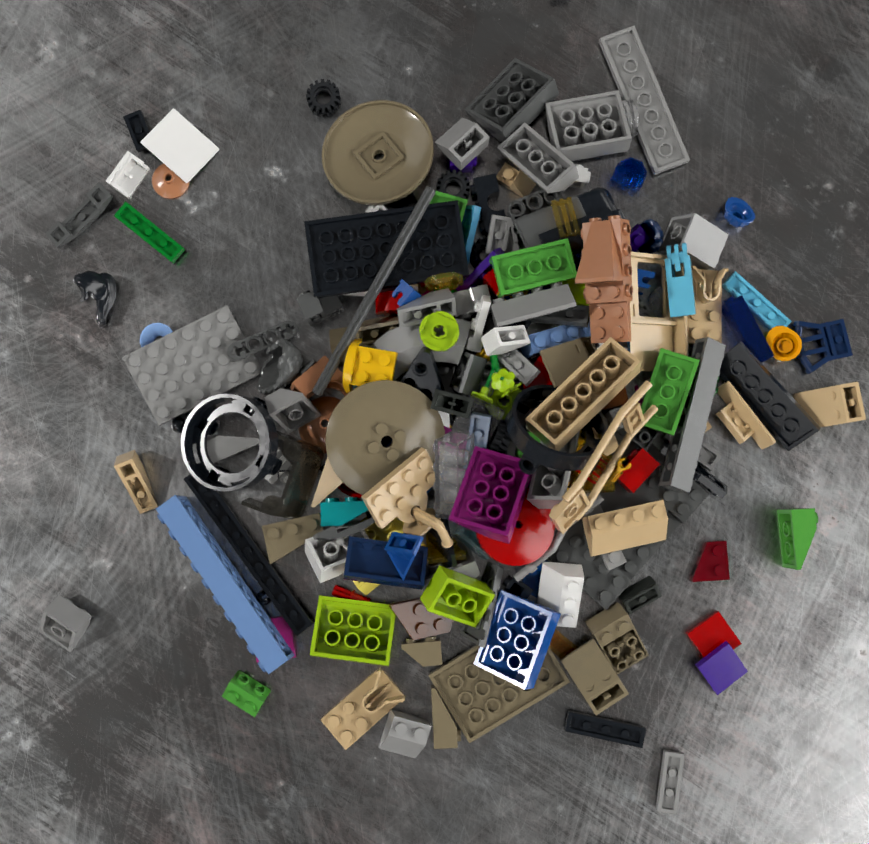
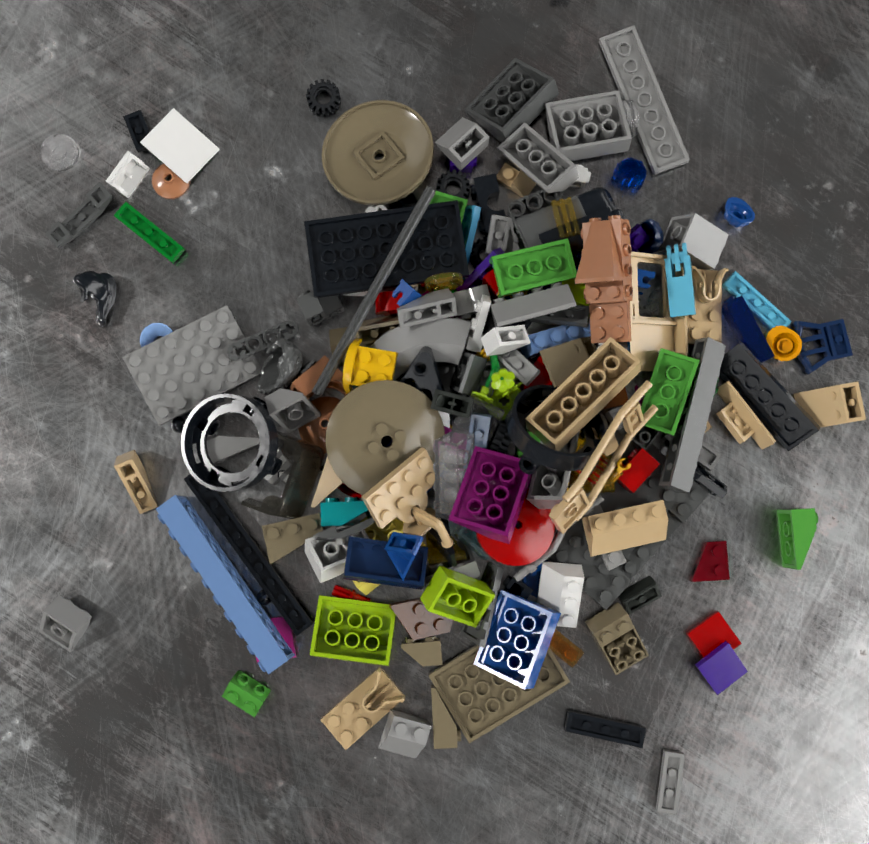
lime plate [419,311,459,352] -> none
dark tan slope [560,639,629,715] -> none
none -> clear tile [40,134,79,172]

